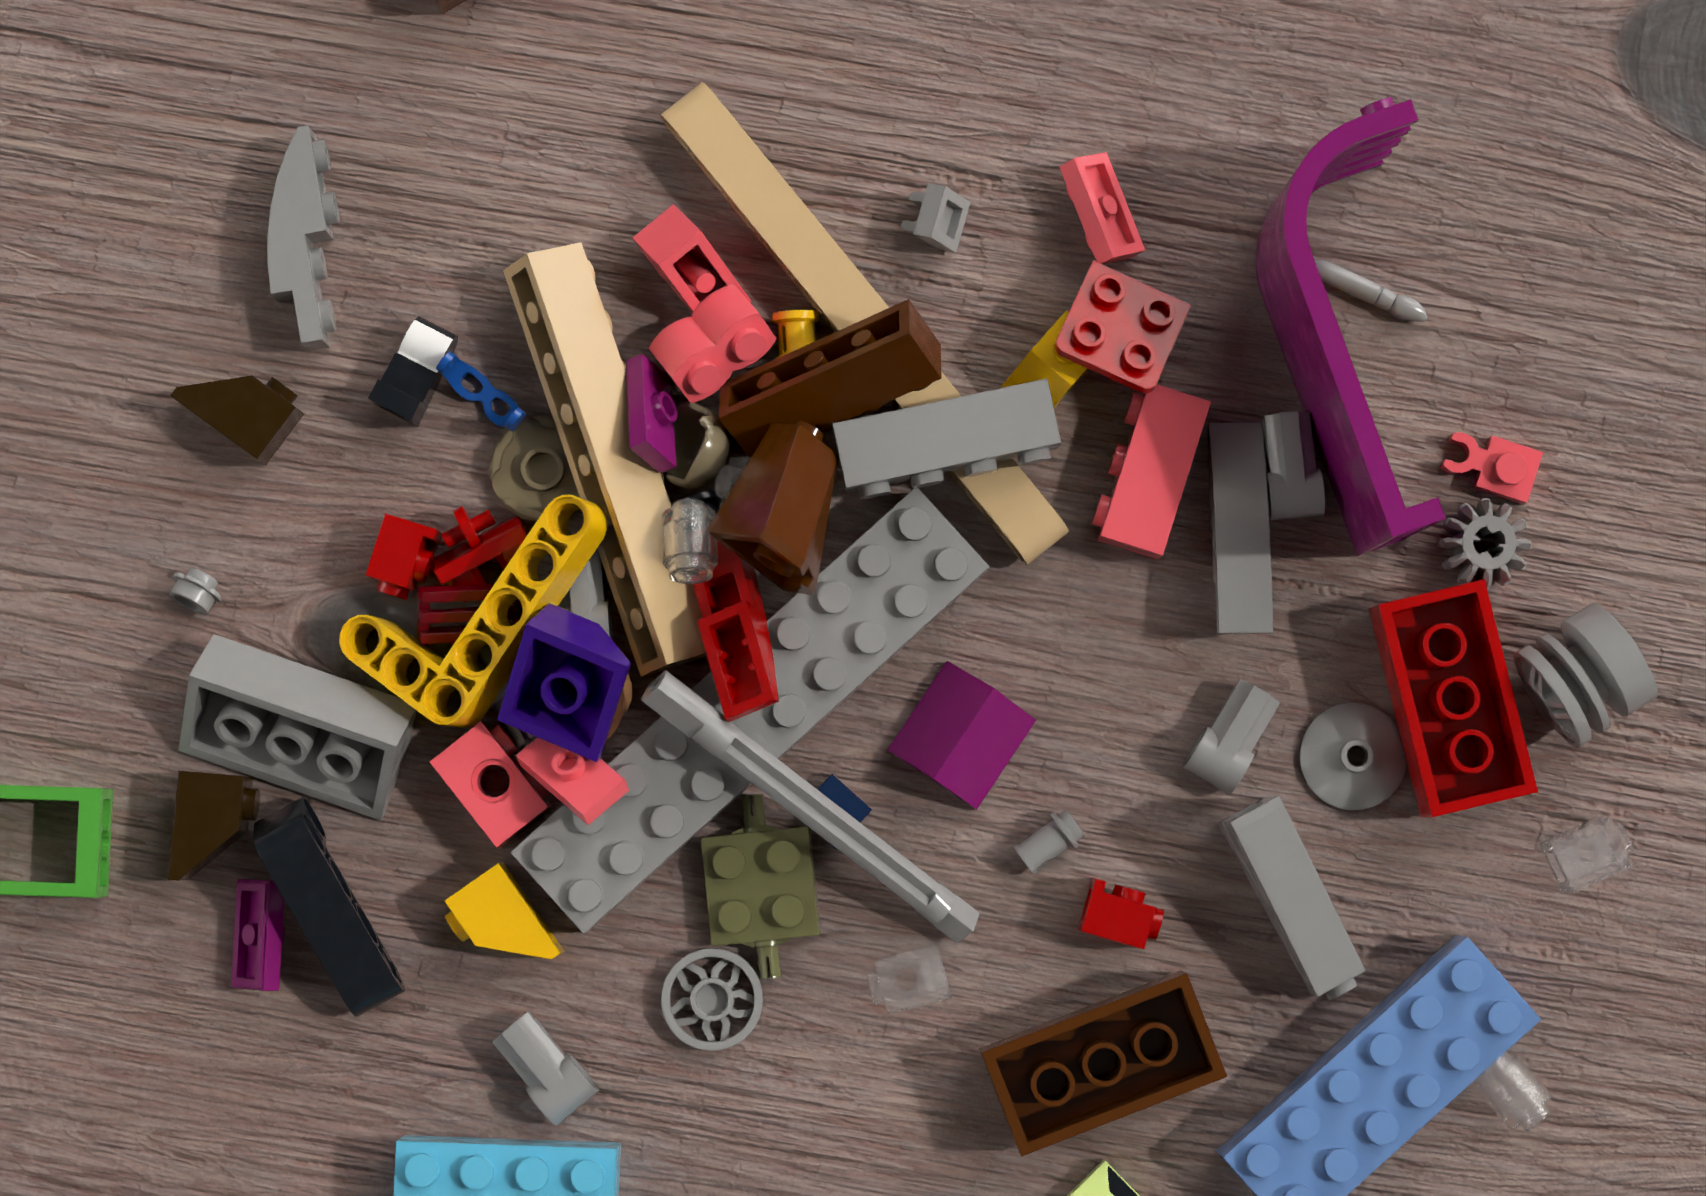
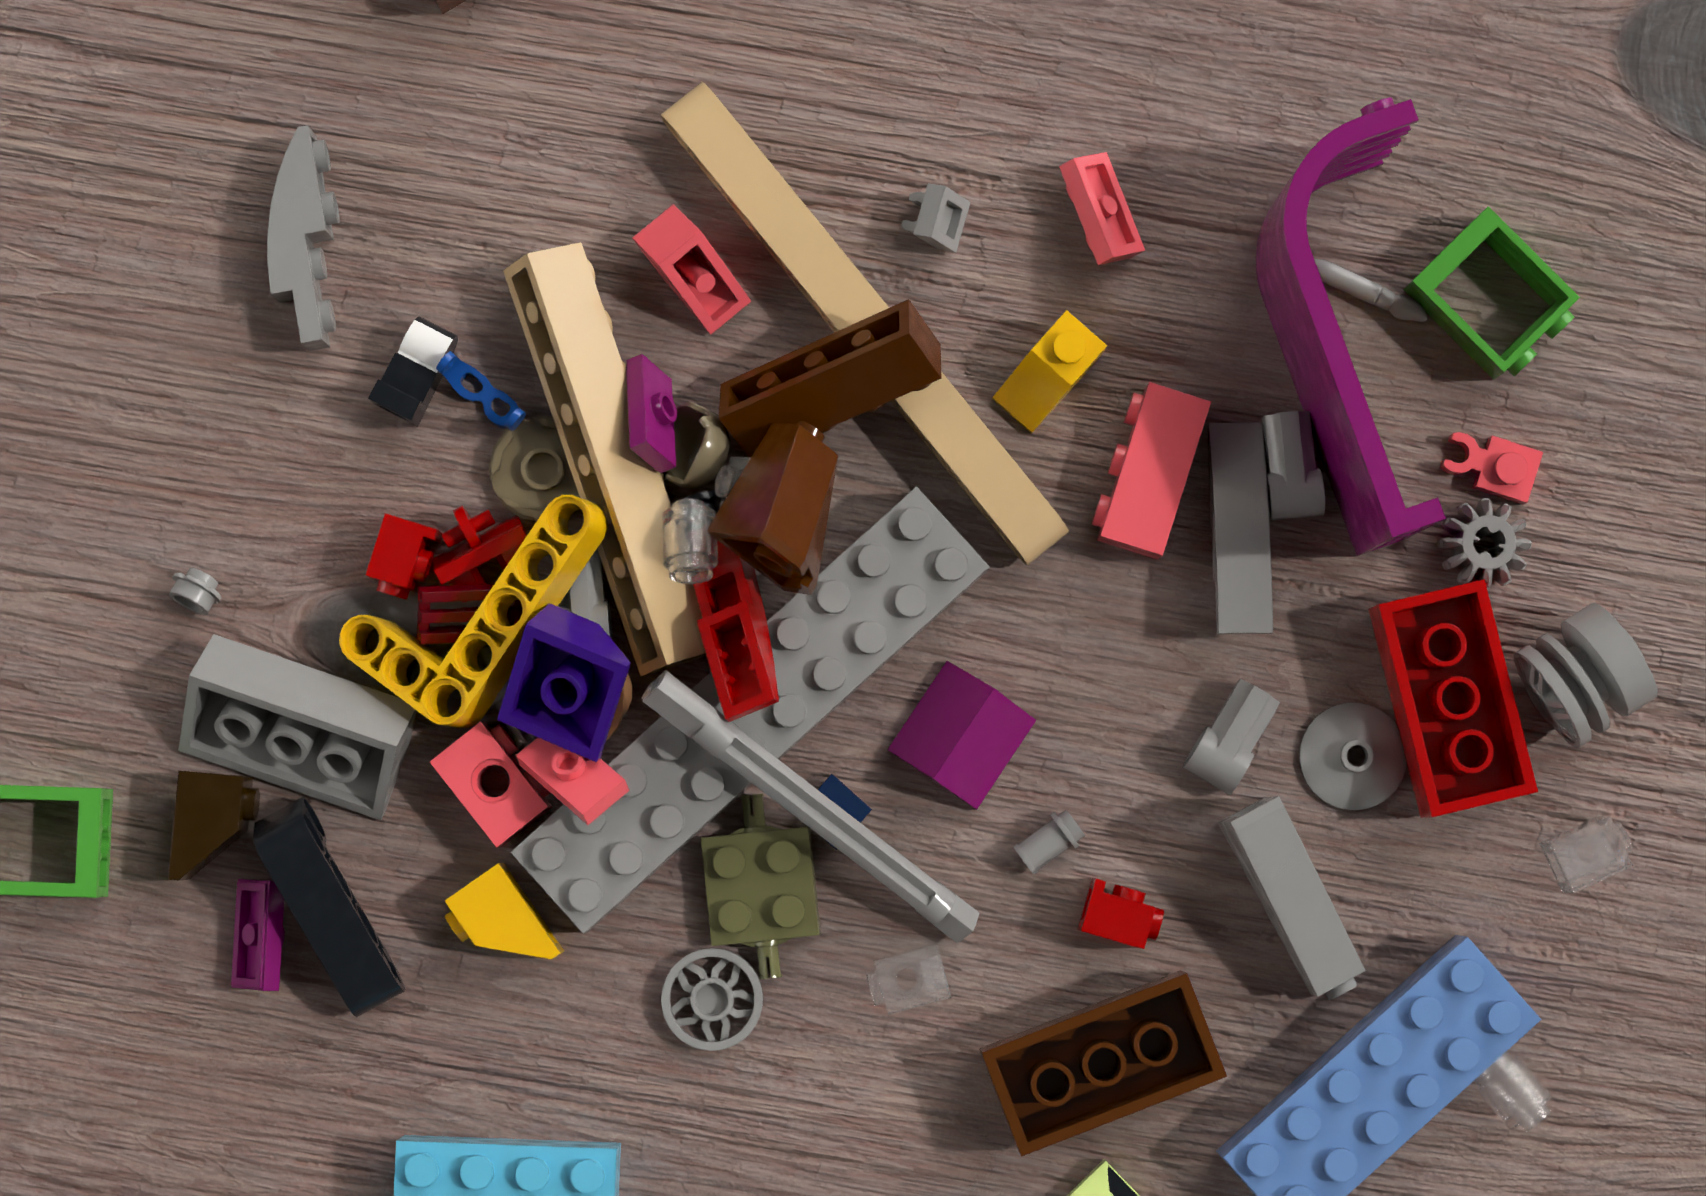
dark brown slope [170,375,304,465] -> none
light grey piece [492,1011,599,1126] -> none
coral brick [648,284,777,403] -> none
yellow bush [772,310,820,359] -> none
light grey brick [833,379,1061,499] -> none
bracket [1054,260,1191,394] -> none
none -> bright green window [1403,206,1580,380]

